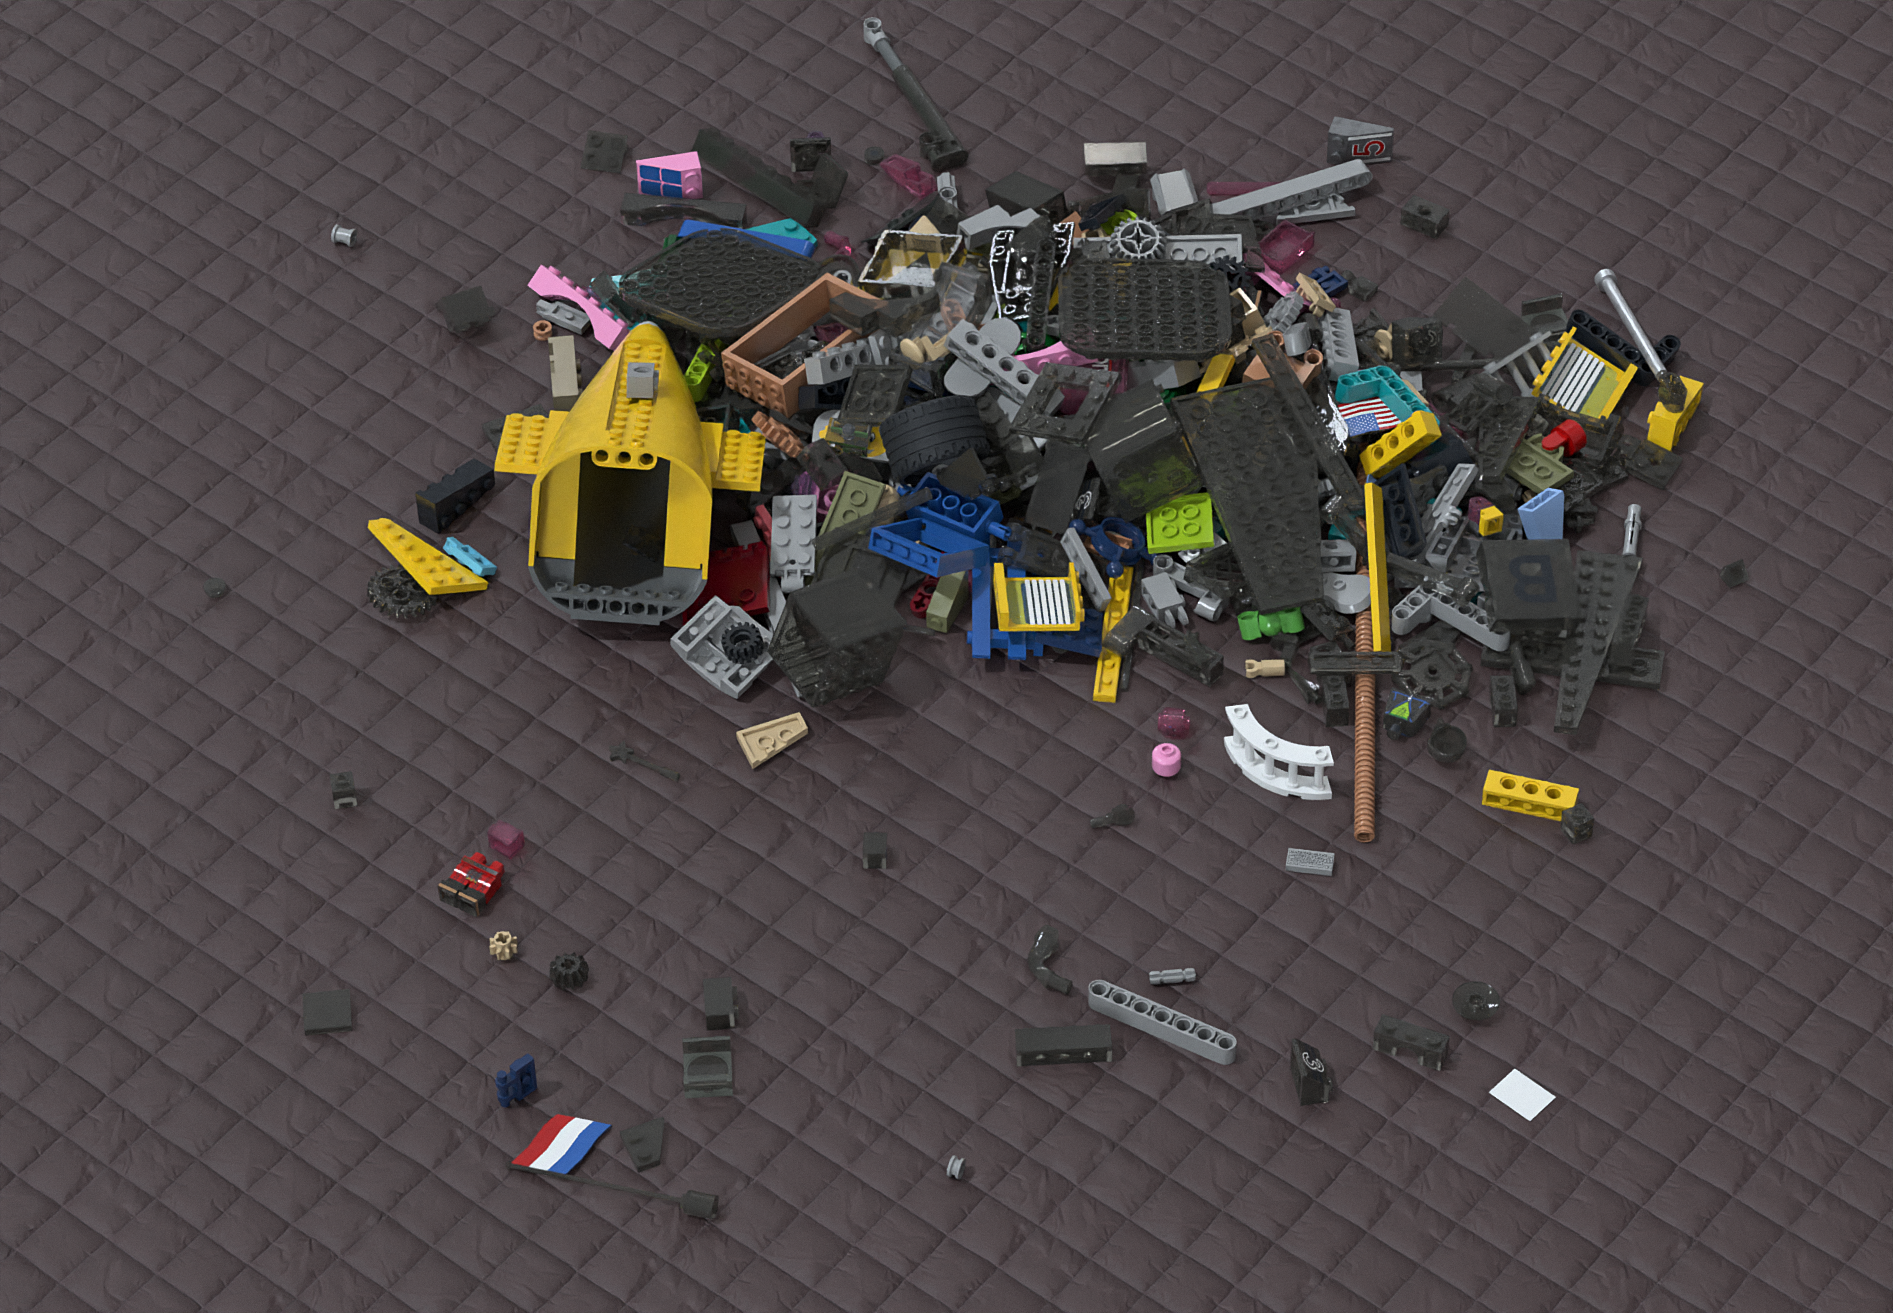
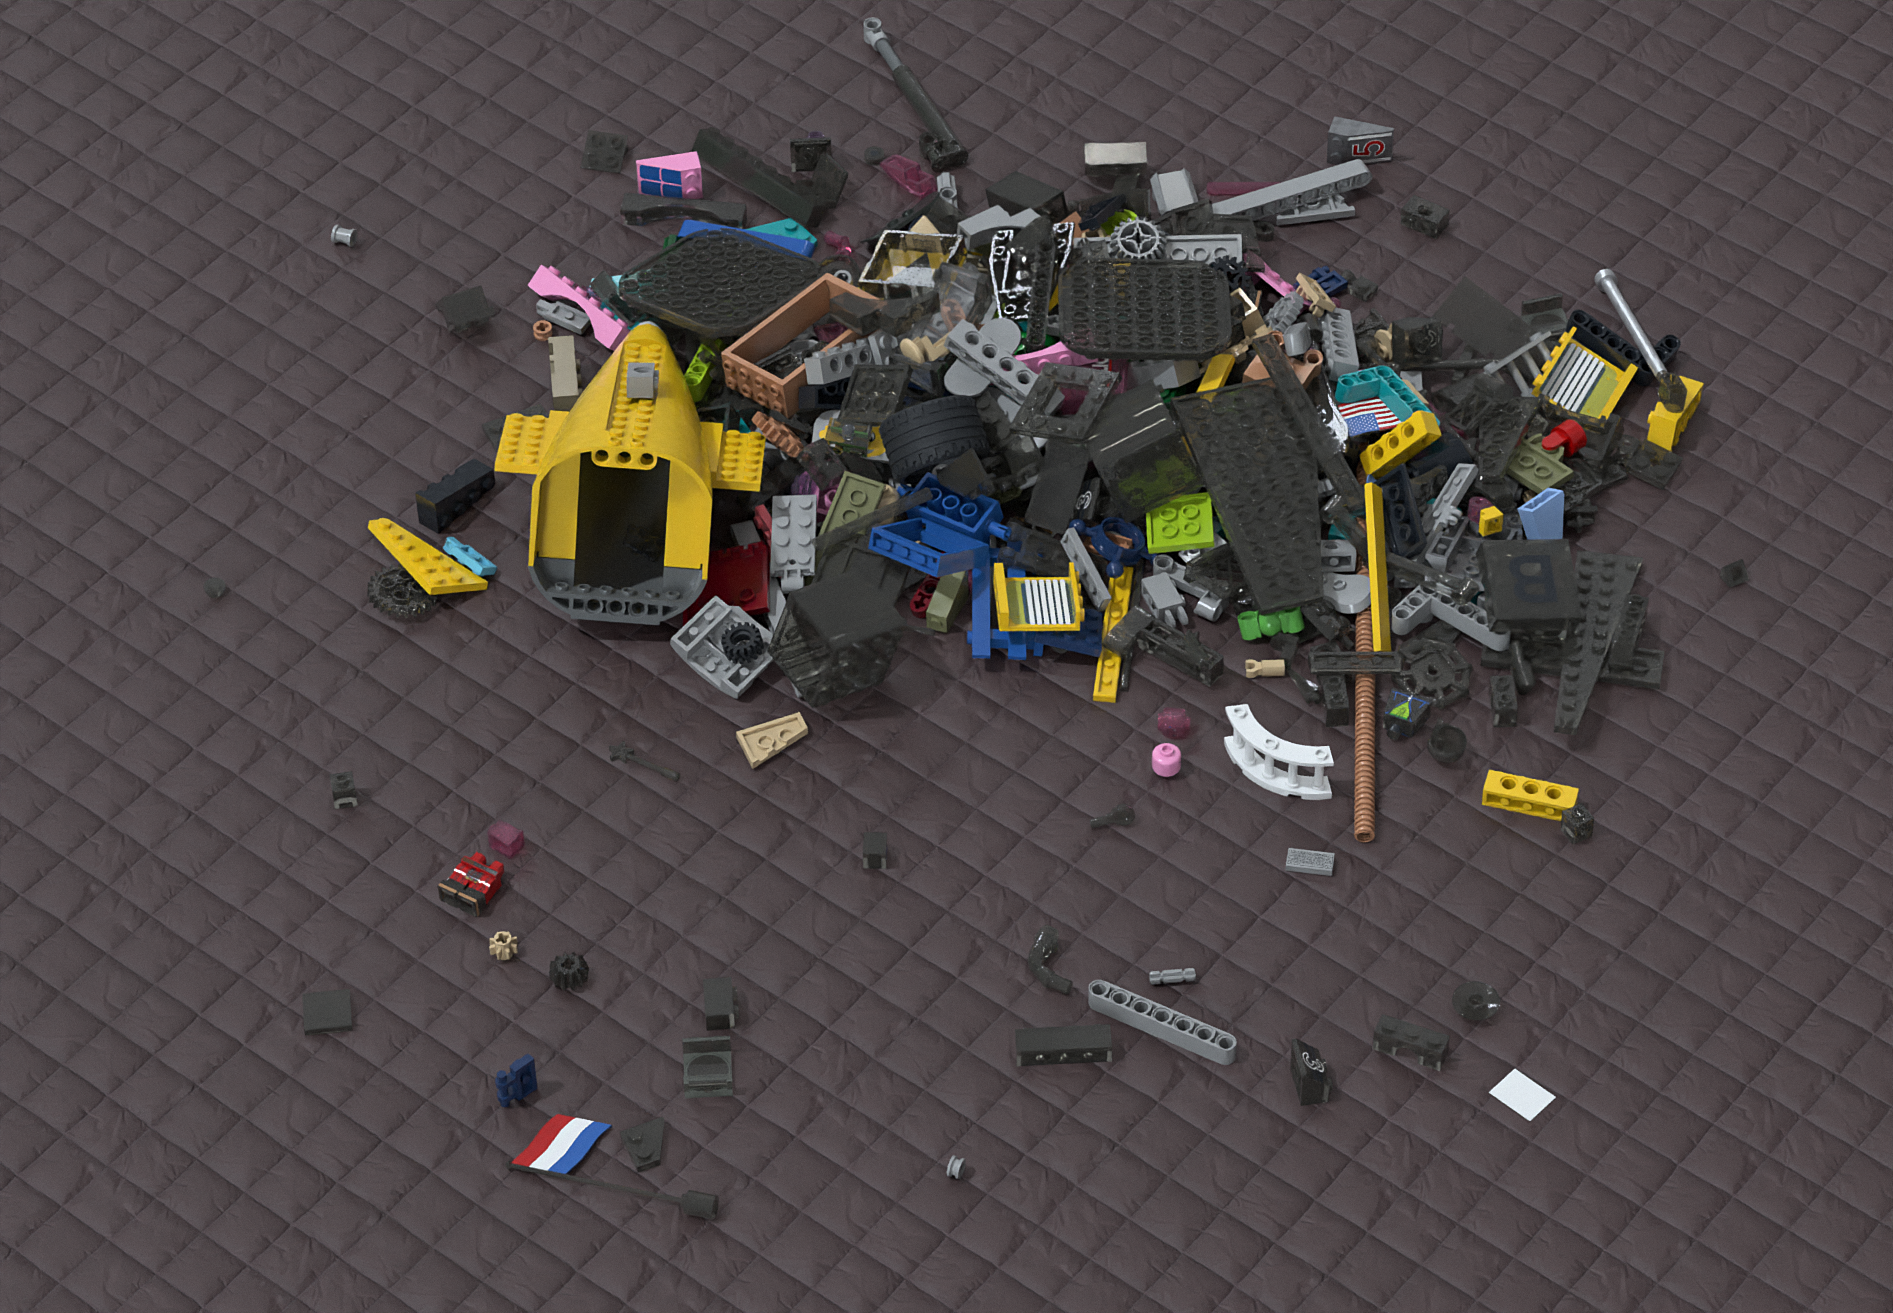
clear pink container [1252,220,1315,275] -> none
light grey pin [1622,504,1642,562] -> none

